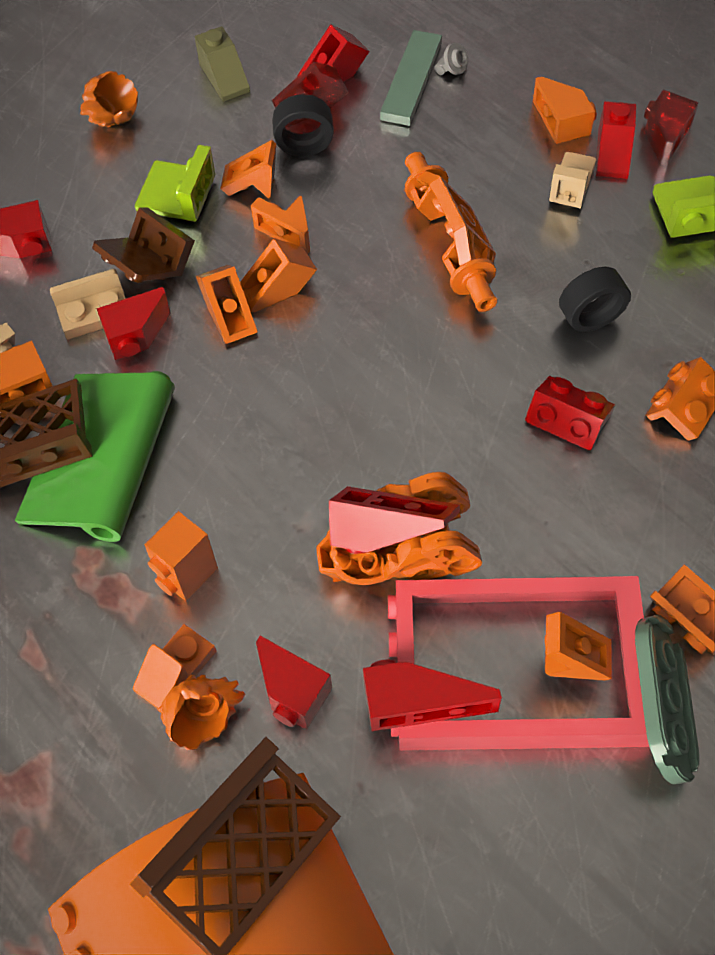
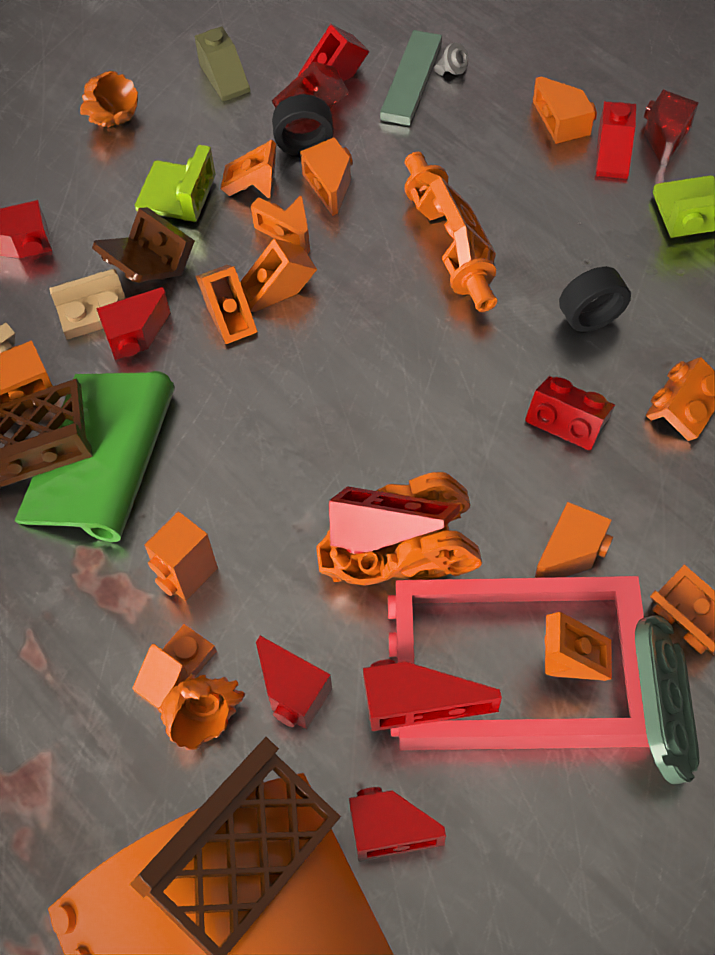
tan bracket [549,152,596,209] -> none
none -> orange slope [300,137,353,216]
none -> red slope [349,787,446,861]
none -> orange slope [534,502,613,578]

